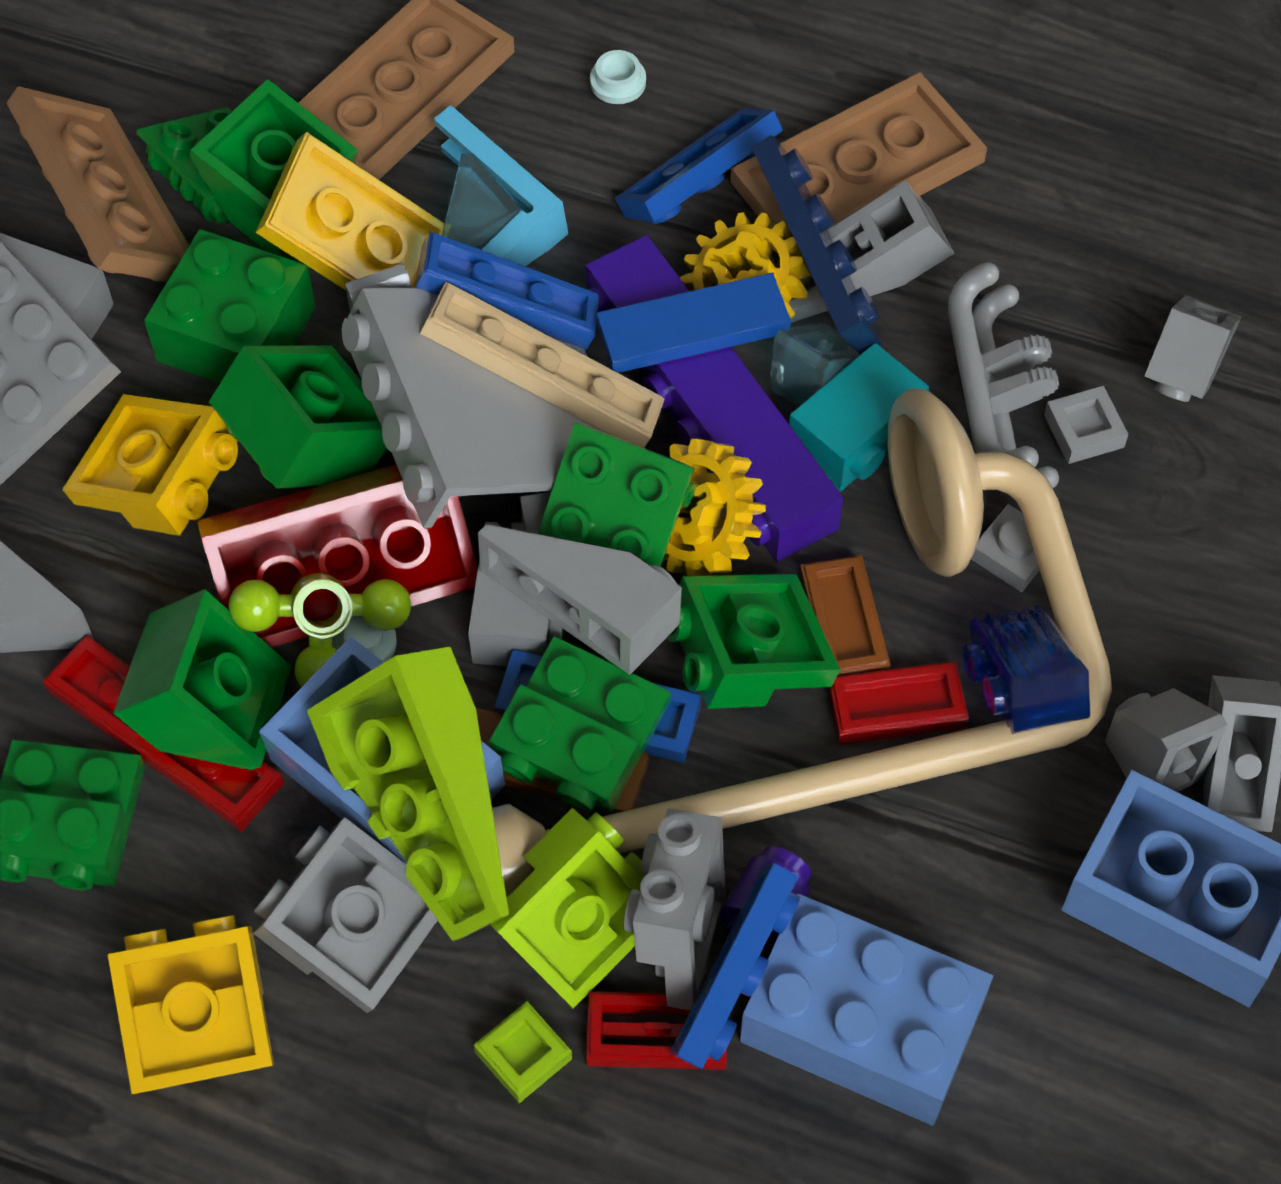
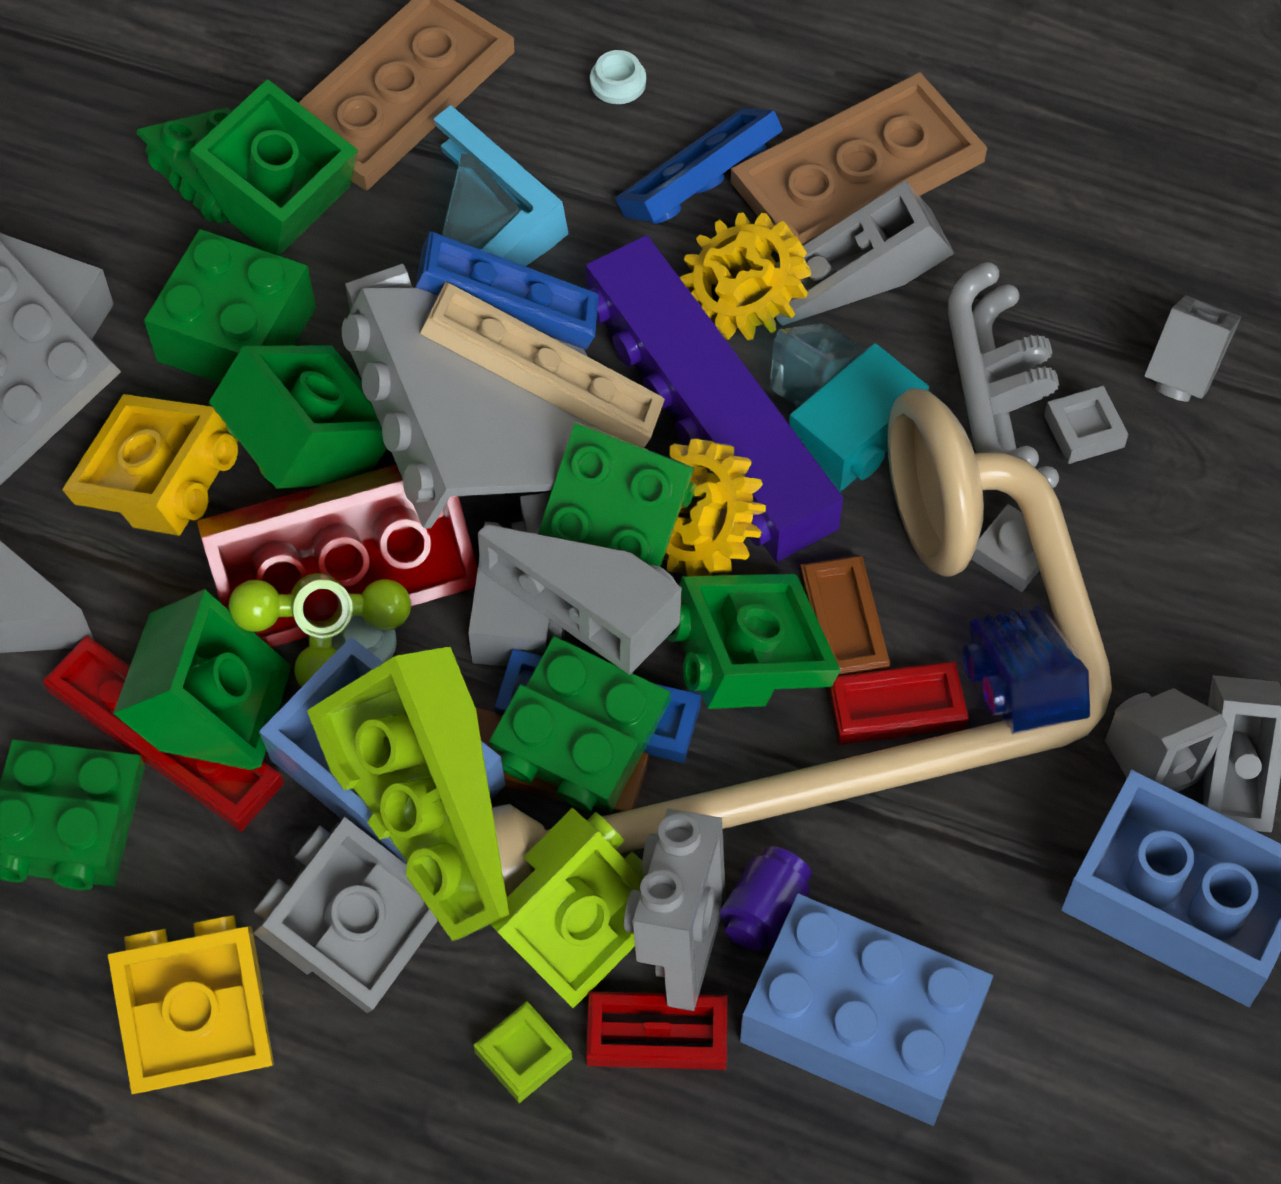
medium nougat plate [6,86,189,282] -> none
yellow tile [255,132,452,290] -> none
blue tile [597,273,791,373] -> none
blue plate [669,863,800,1069] -> none
dark blue plate [752,135,882,355] -> none

